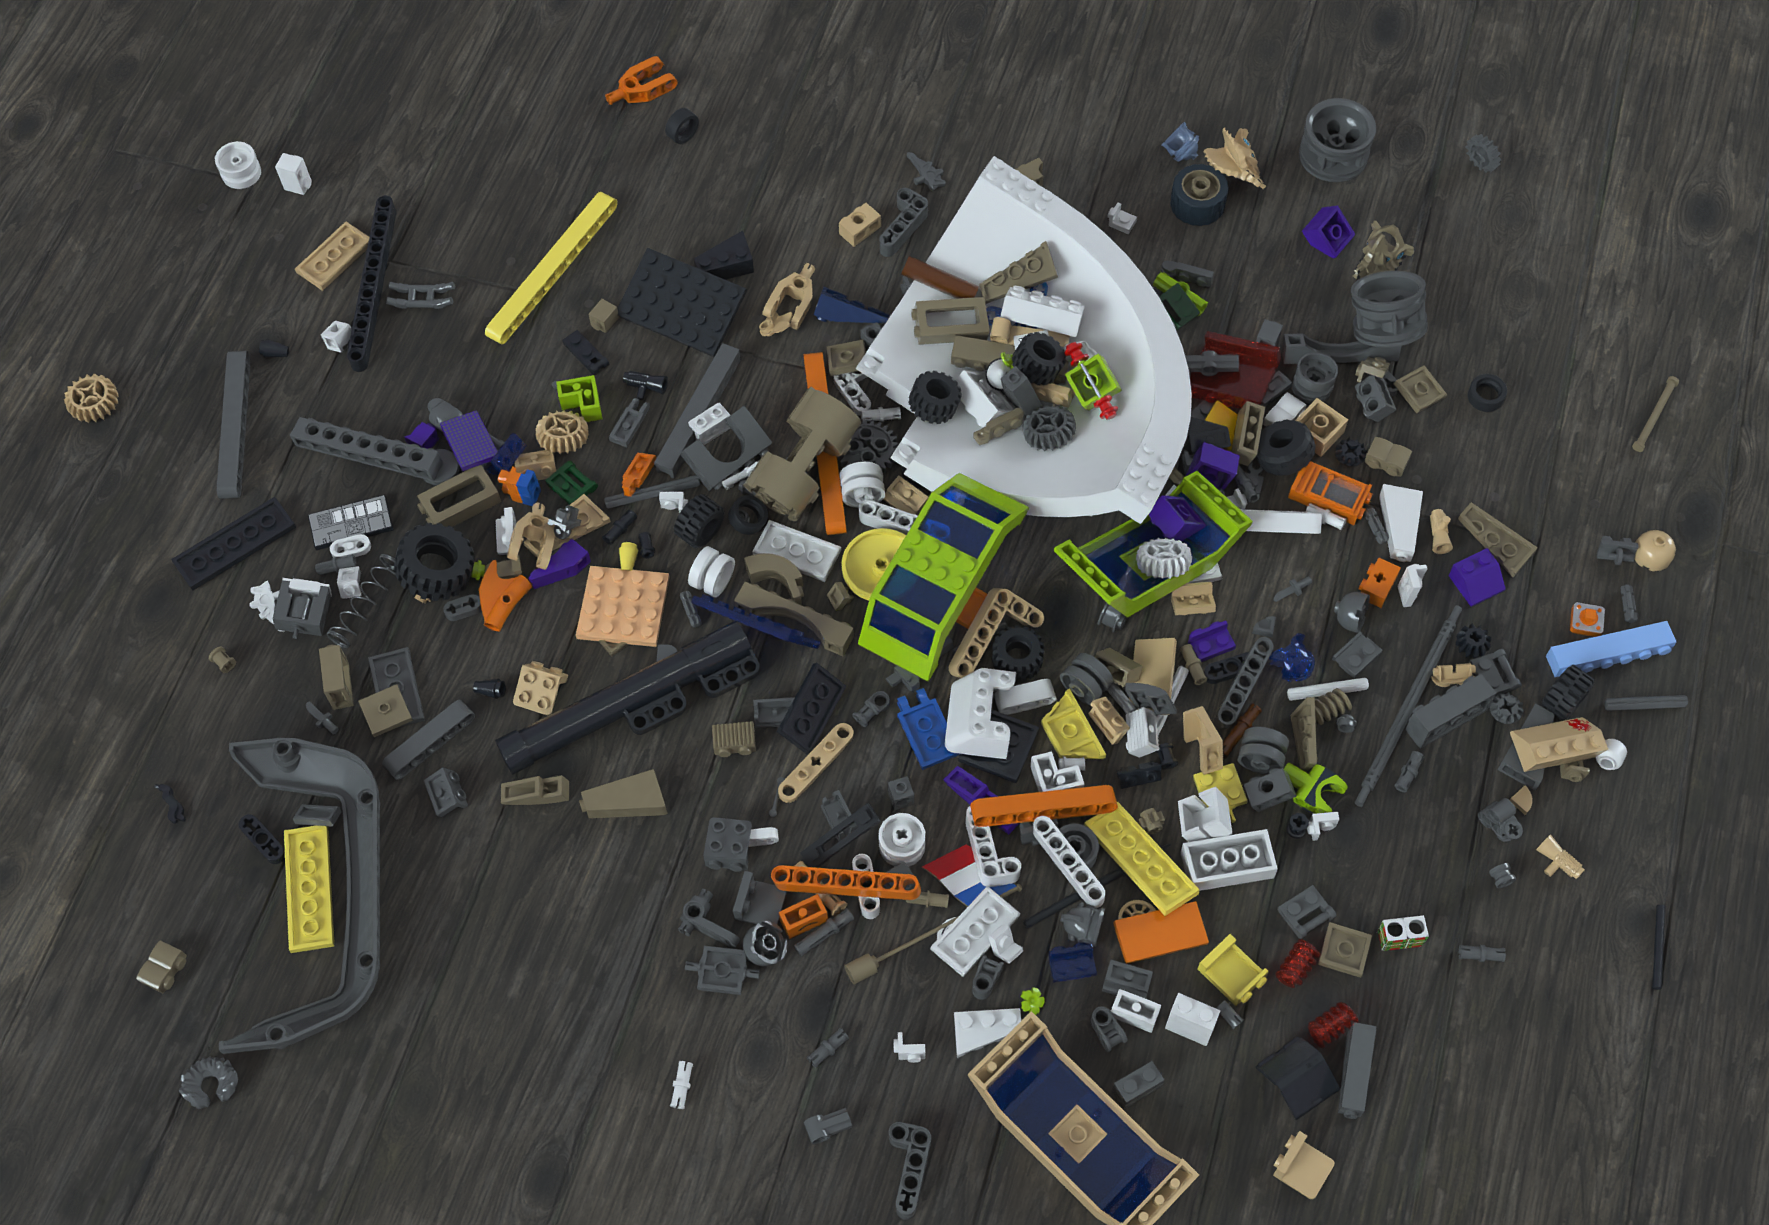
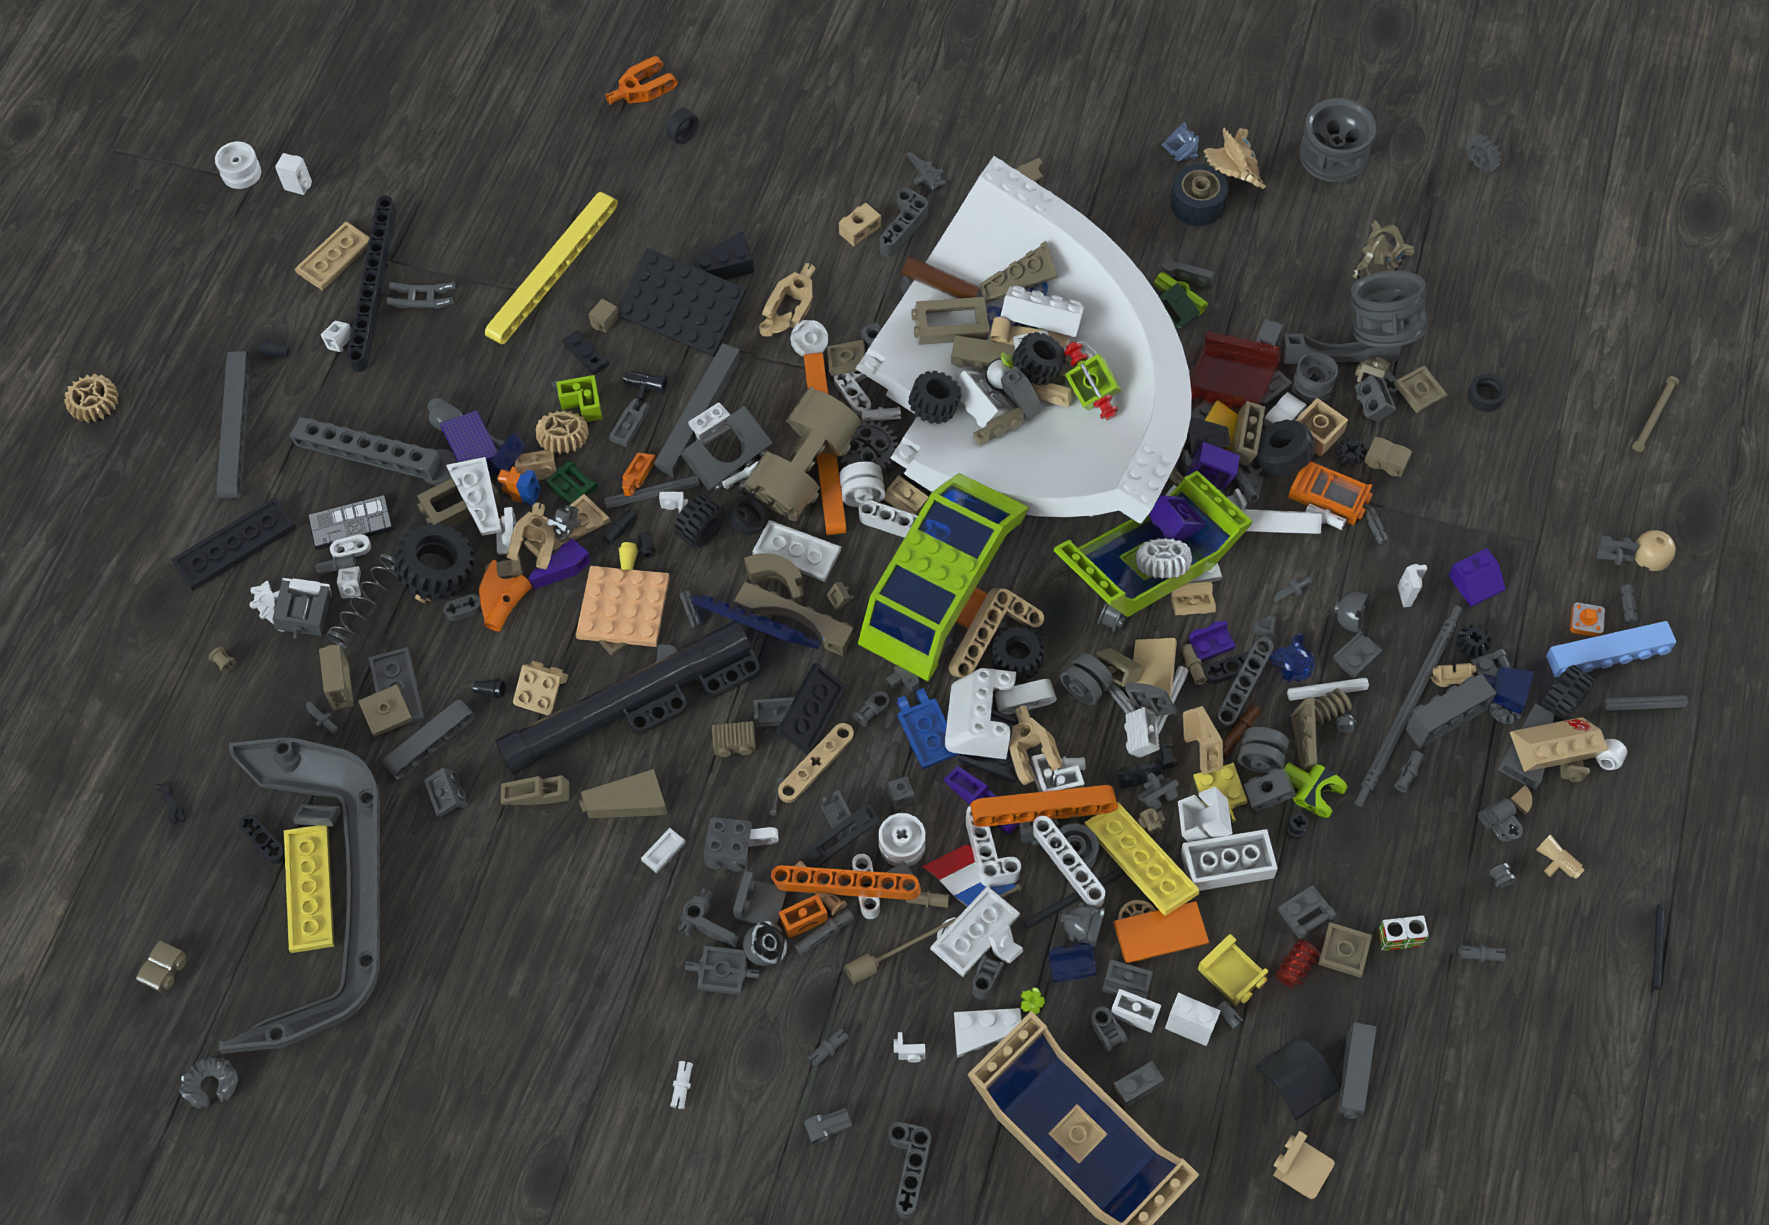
dark purple window [404,422,439,449] -> none
lime plate [471,560,485,580] -> none
white wheel [688,546,735,598] -> none
dark blue wedge [814,287,891,323] -> none
light yellow dish [842,528,920,601] -> none
dark grey gear [1023,404,1076,452] -> none
light yellow wing [1041,689,1106,759] -> none
tan bracket [1088,697,1130,745] -> none
white bracket [1108,203,1137,234] -> none
dark grey piece [1185,351,1239,376] -> none
dark purple slope [1302,205,1355,258] -> none
white bracket [1307,812,1339,841] -> none
clear red piece [1308,1002,1359,1048] -> none
orange brick [1359,558,1401,608] -> none
white slope [1379,484,1423,562] -> none
tan piece [1430,509,1453,554] -> none
dark tan wing [1458,502,1538,578] -> none
none -> white wing [446,457,502,536]
none -> white tile [641,828,686,874]
none -> white tile [790,320,828,357]
none -> tan piece [1009,706,1062,785]
none -> dark grey hips [1137,773,1179,810]
none -> clear blue torso [1483,667,1534,714]

